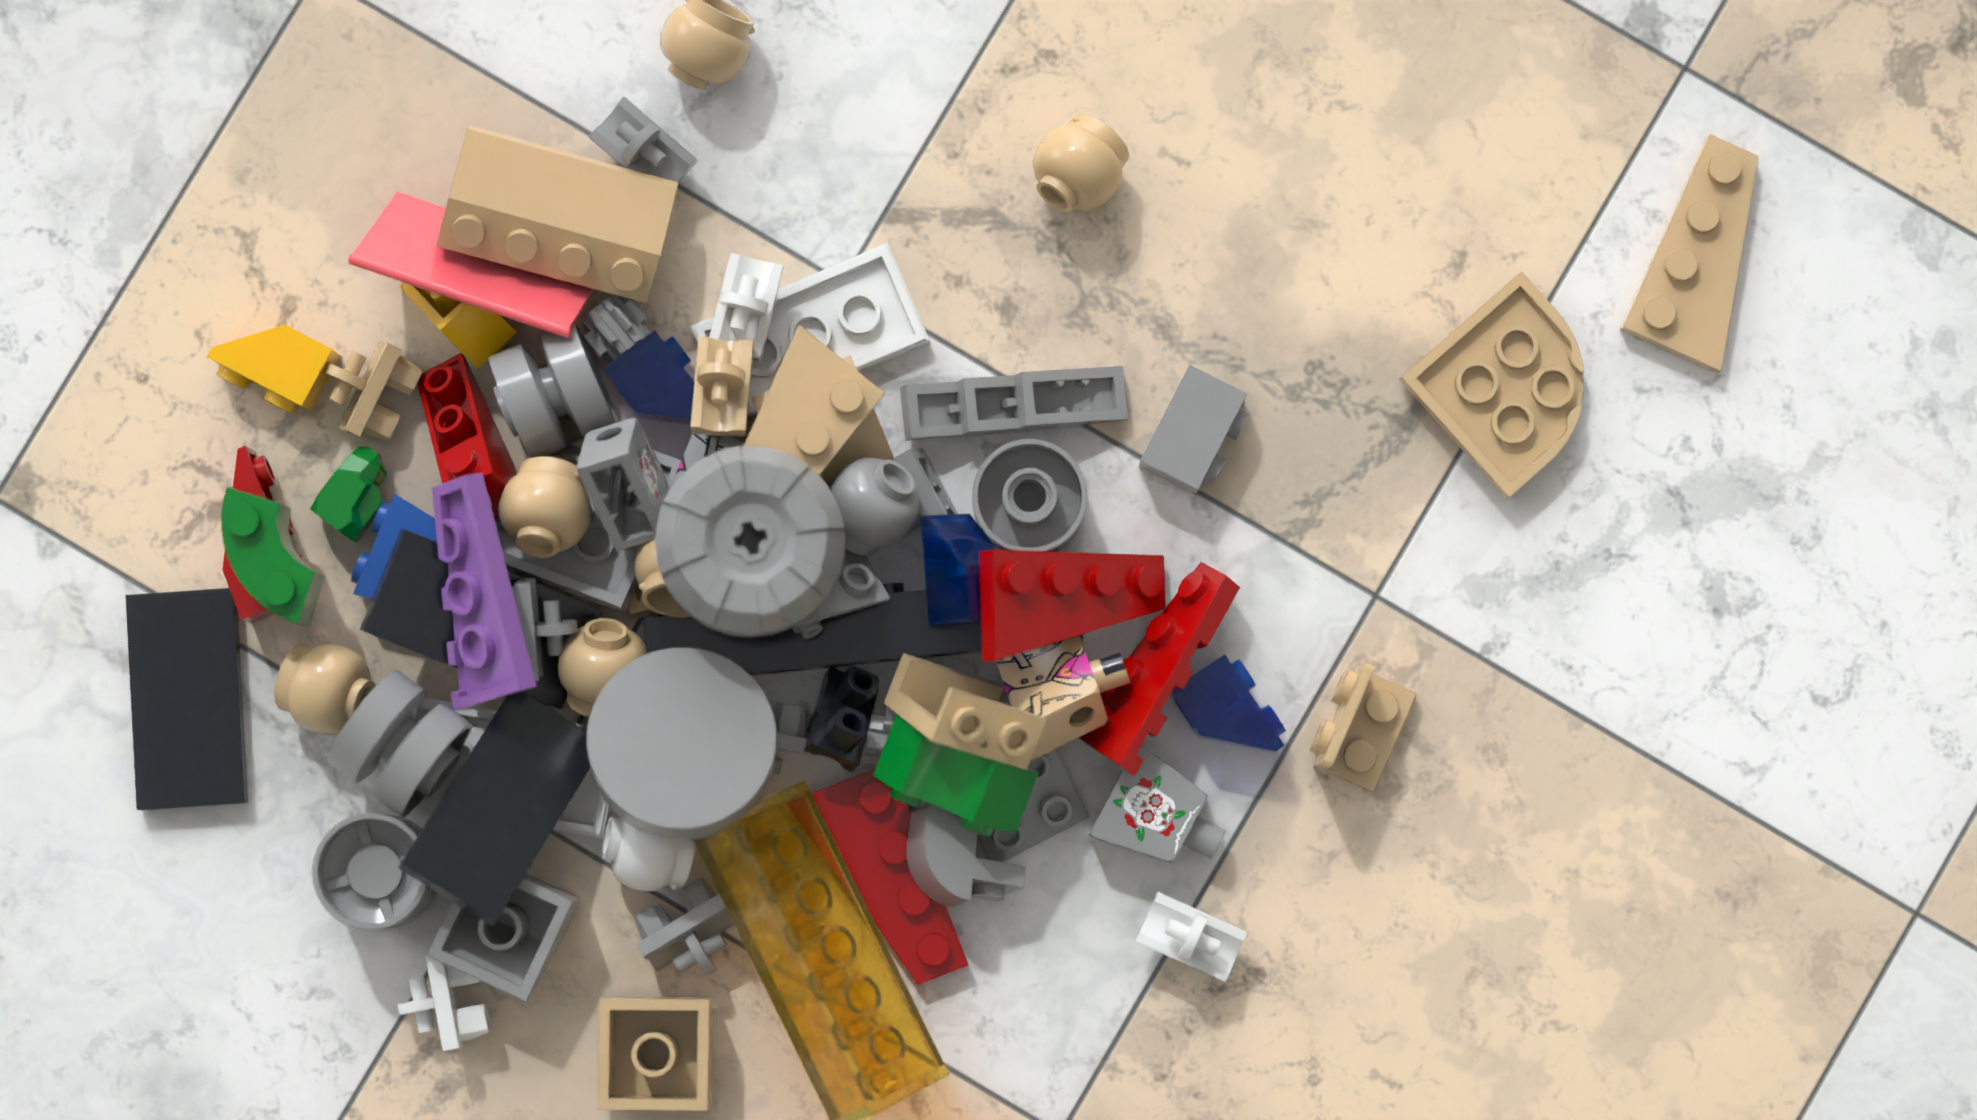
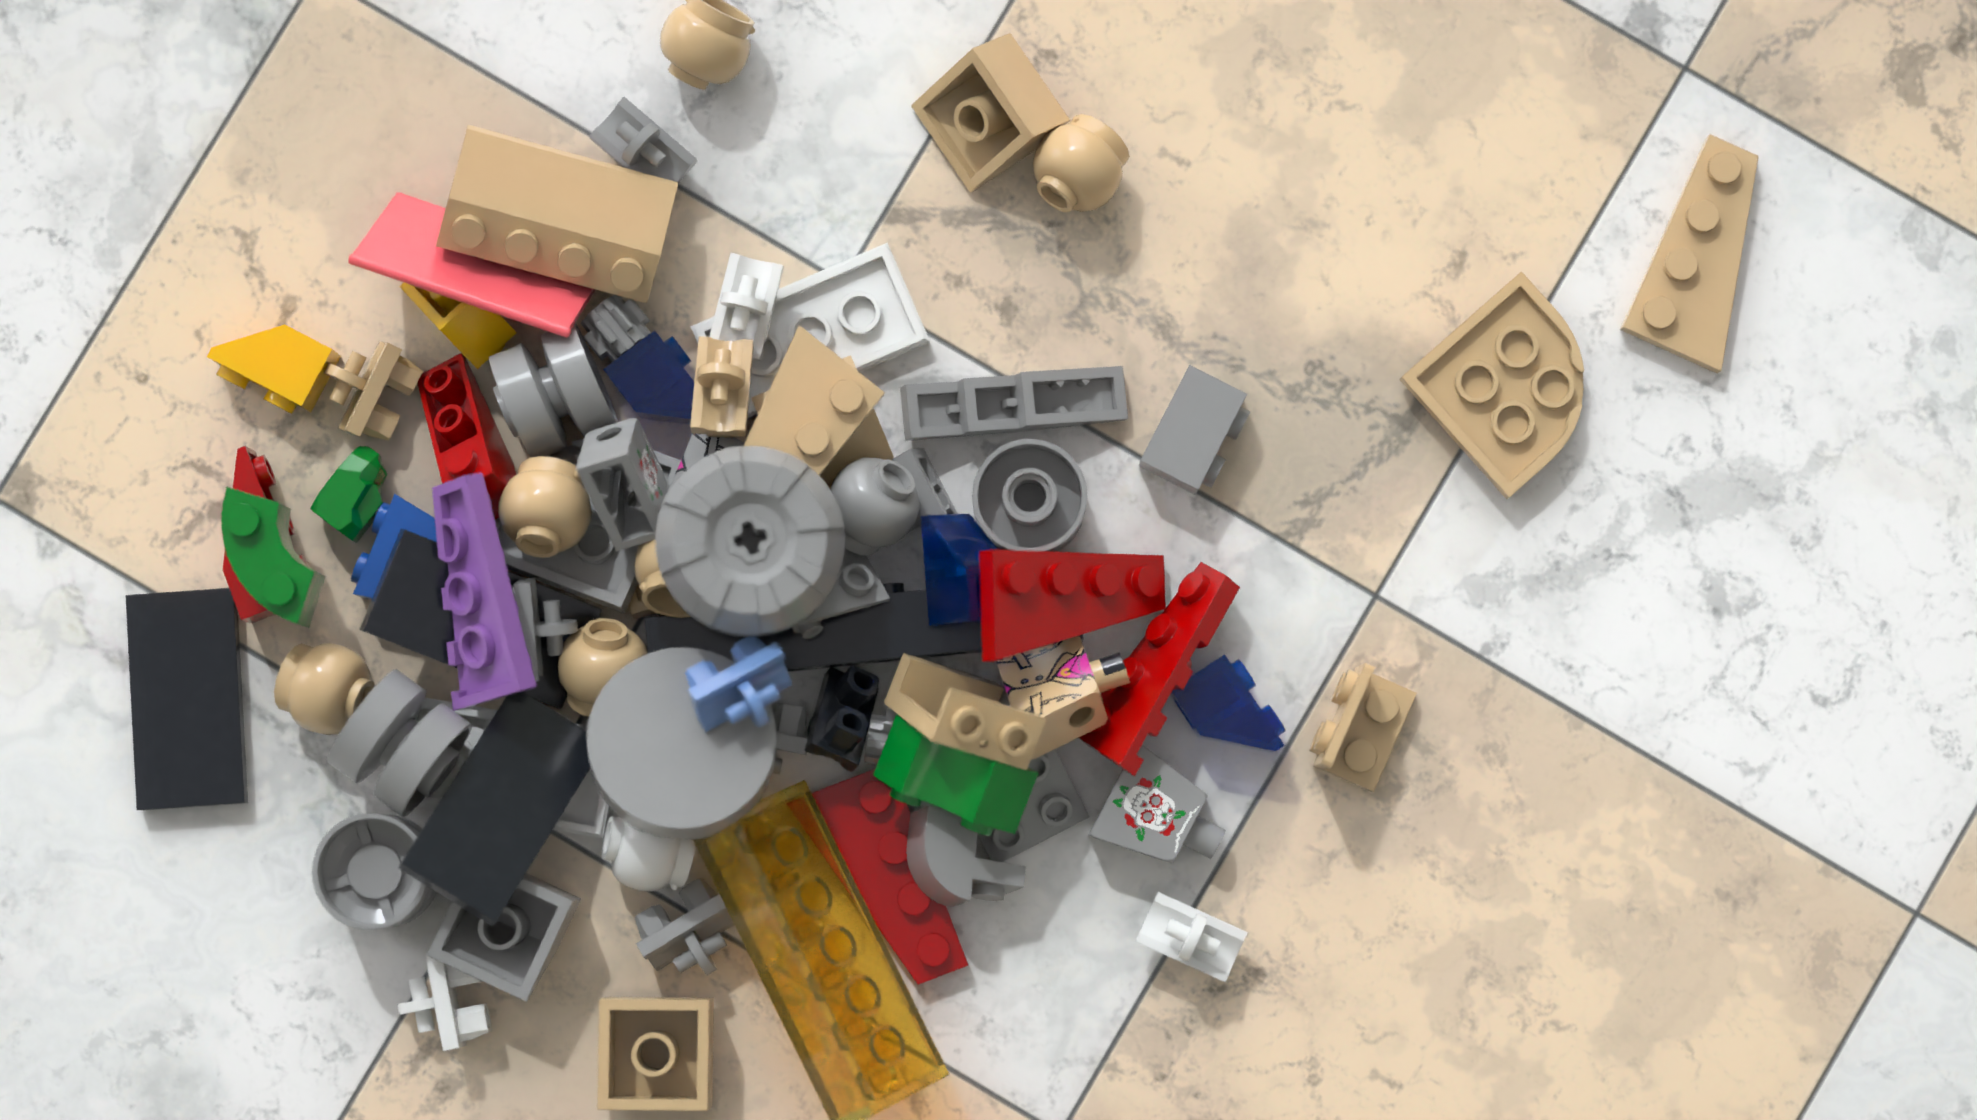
none -> medium blue hips [685,636,792,732]
none -> tan slope [911,33,1070,193]

